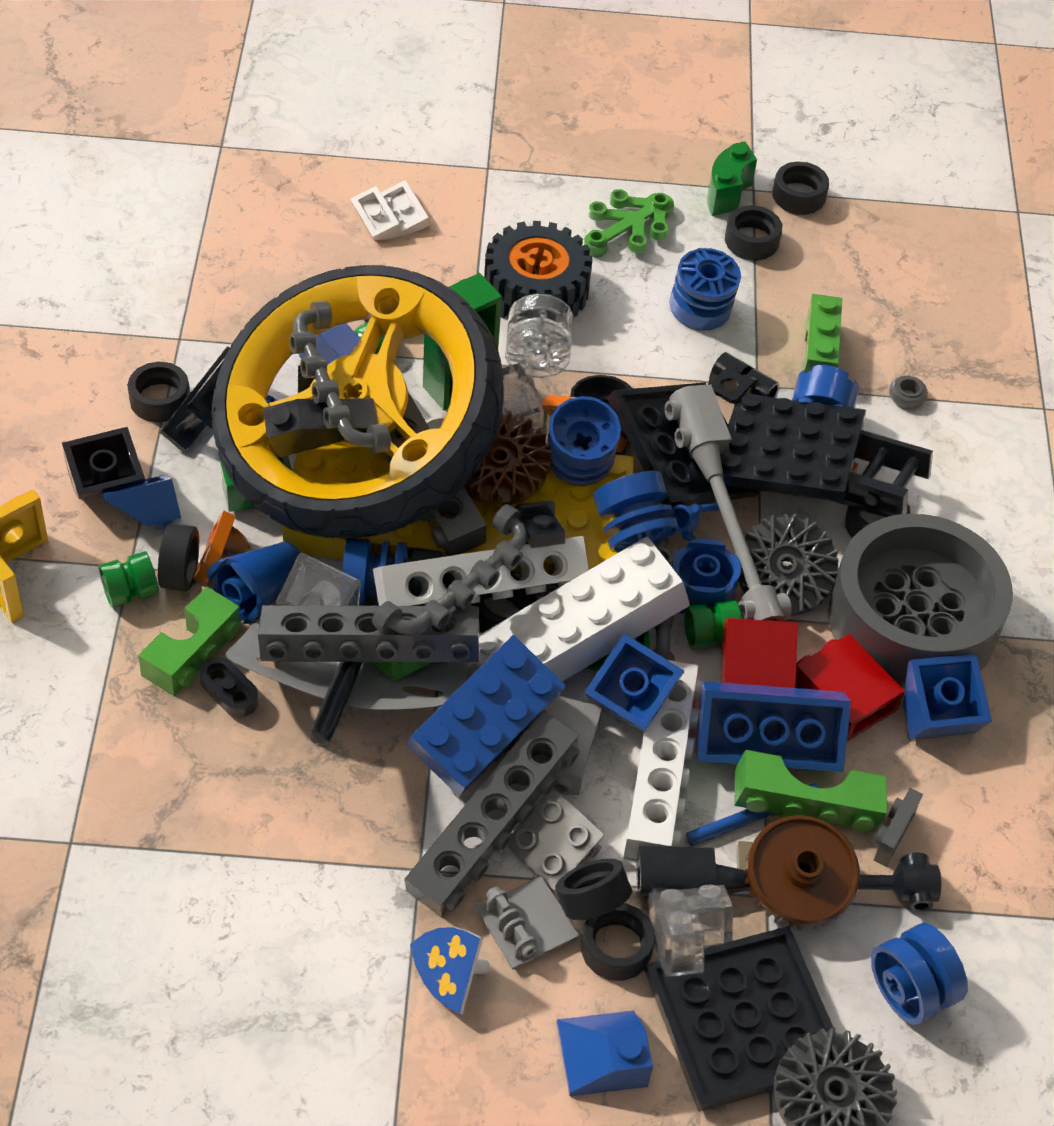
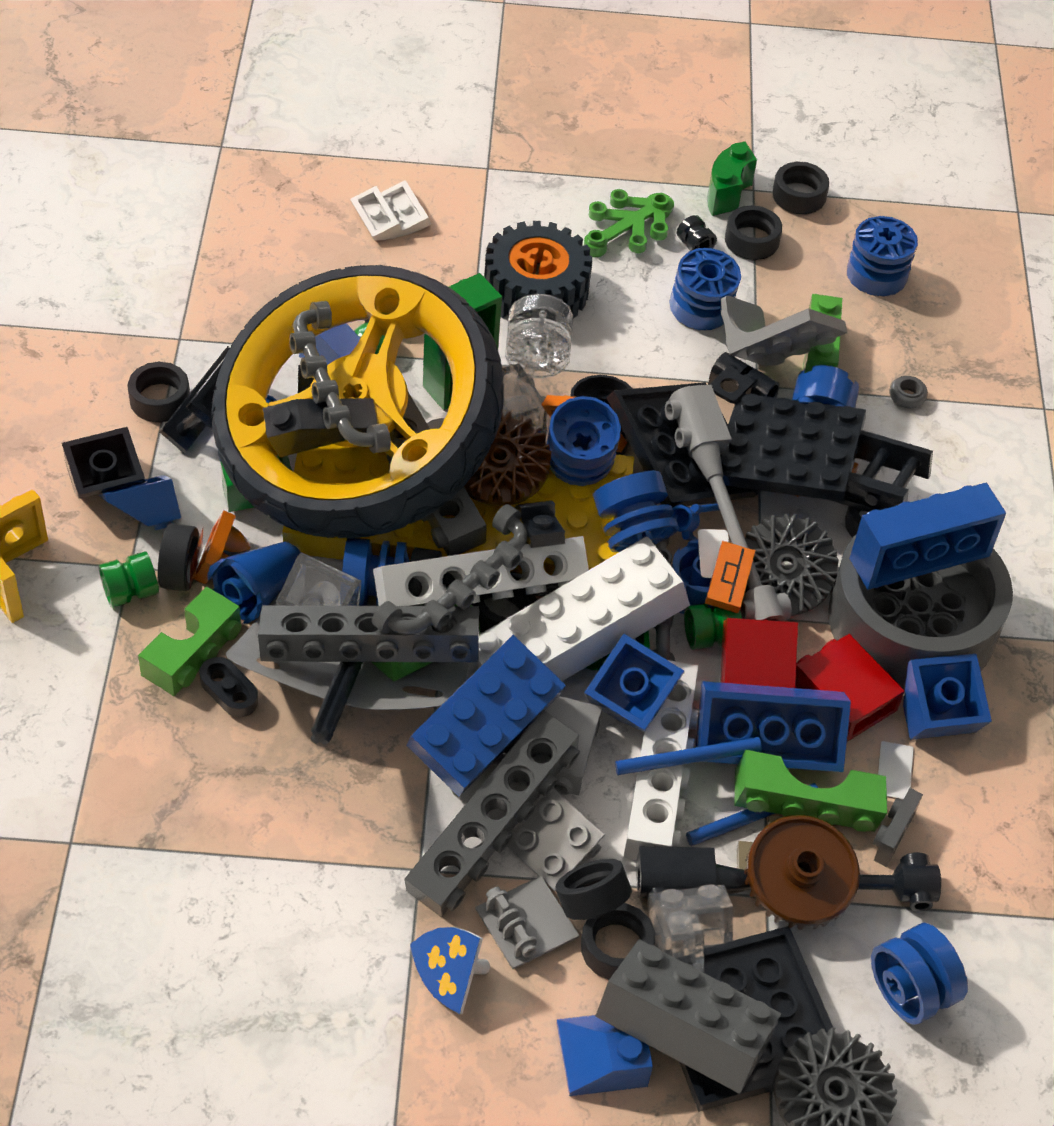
none -> dark red sticker [190,528,203,587]
none -> dark grey brick [595,939,781,1094]
none -> blue bar [615,737,762,776]
none -> black wheel [676,215,717,251]
none -> white sticker [698,529,729,578]
none -> orange tile [705,541,755,613]
none -> light grey bracket [721,296,847,366]
none -> blue wheel [847,216,918,297]
none -> blue brick [849,482,1006,590]
none -> white sticker [878,741,914,799]

